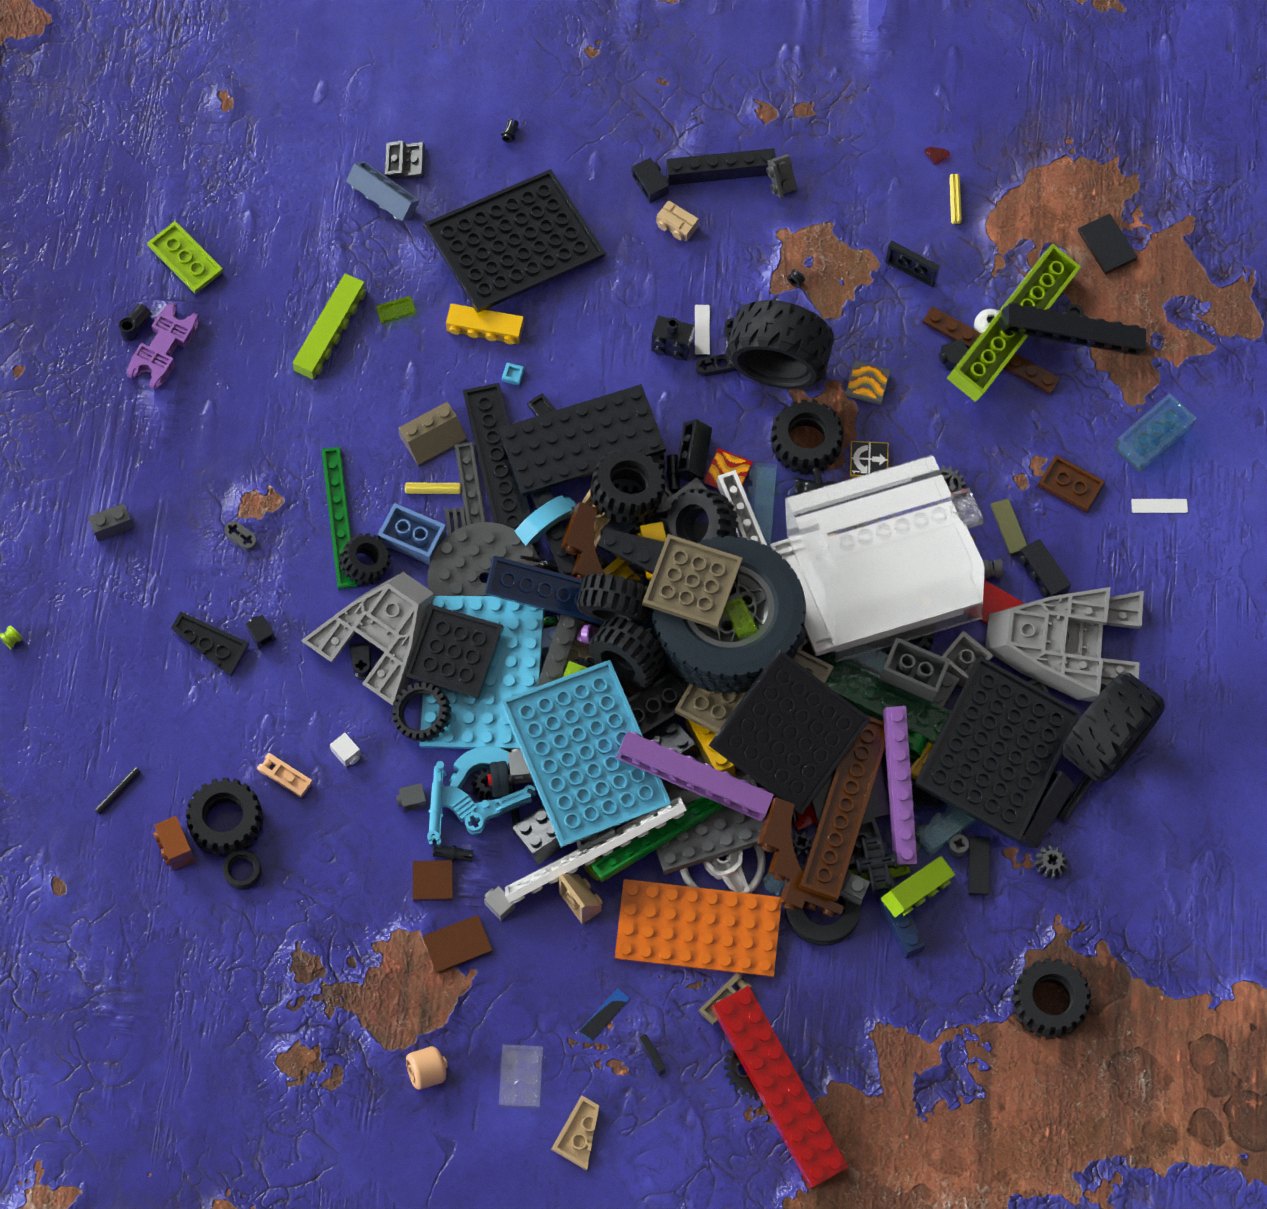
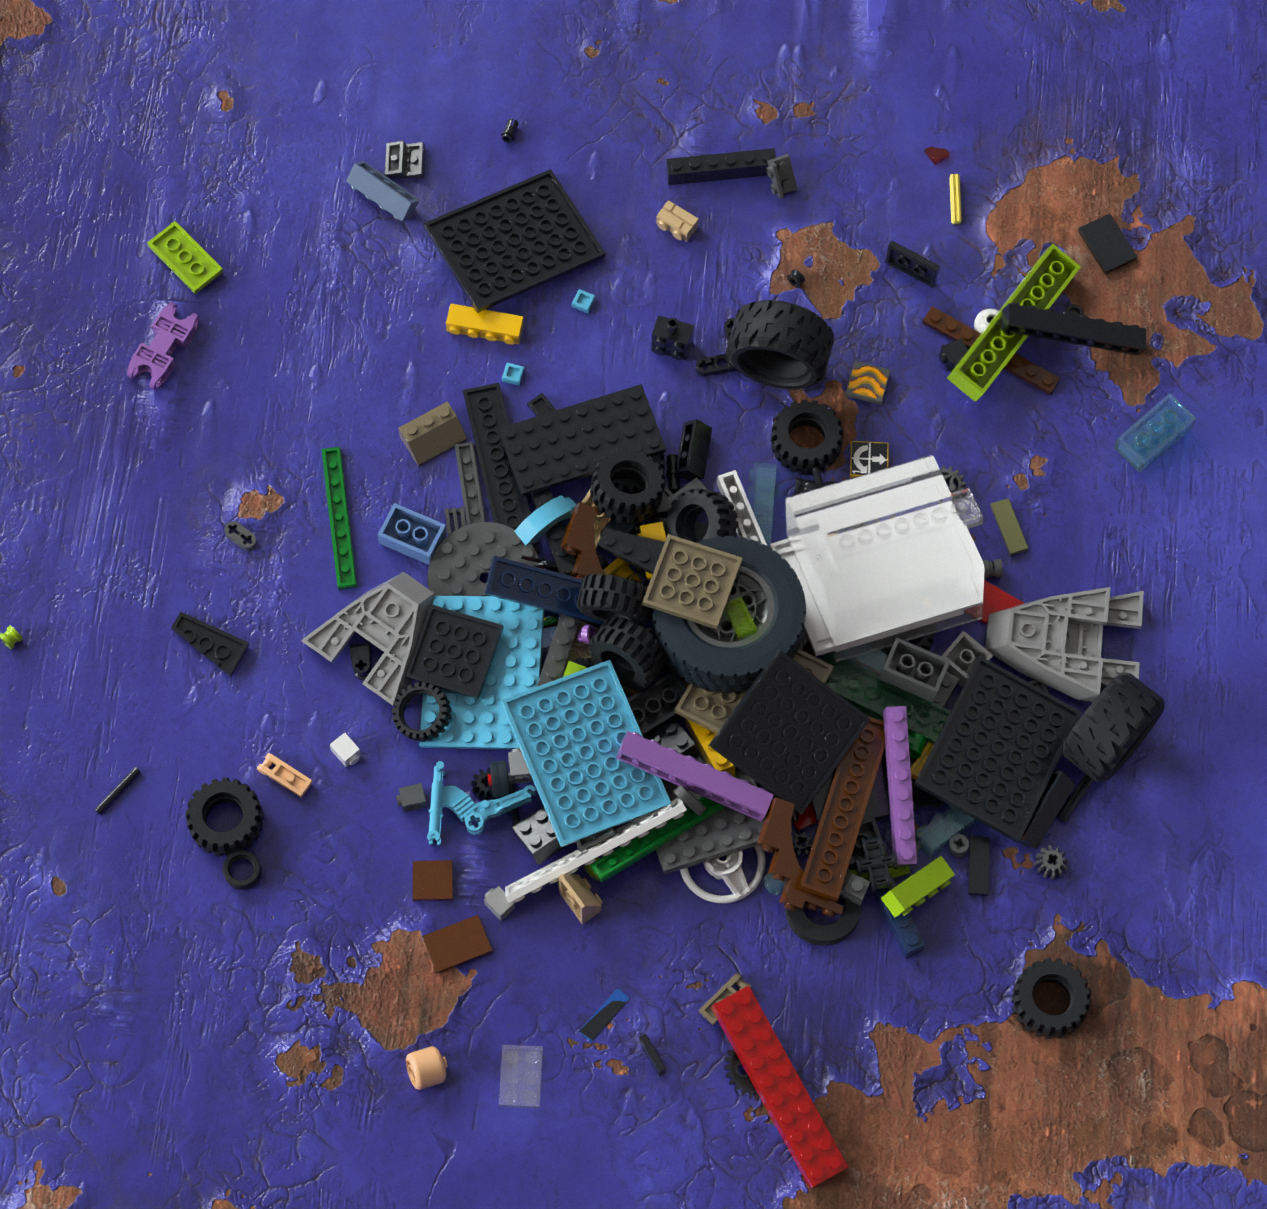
dark grey brick [88,503,133,541] -> none
black piece [119,304,152,341] -> none
dark orange brick [153,816,196,871] -> none
black brick [246,615,276,649] -> none
lime brick [292,273,367,380] -> none
black tyre [339,533,391,586] -> none
clear neon green tile [375,295,416,324] -> none
light yellow axle [405,482,461,494] -> none
black pin [433,844,474,862] -> none
medium azure arch [449,746,509,789] -> none
tan wing [551,1096,599,1170] -> none
orange plate [615,879,781,977] -> none
black brick [632,157,670,203] -> none
white sticker [695,305,710,354] -> none
slope [703,448,753,488] -> none
black brick [1018,539,1071,598] -> none
reddish brown tile [1037,455,1105,513] -> none
white sticker [1131,499,1188,513] -> none
none -> medium azure tile [571,289,596,313]
none -> dark grey beam [674,784,706,816]

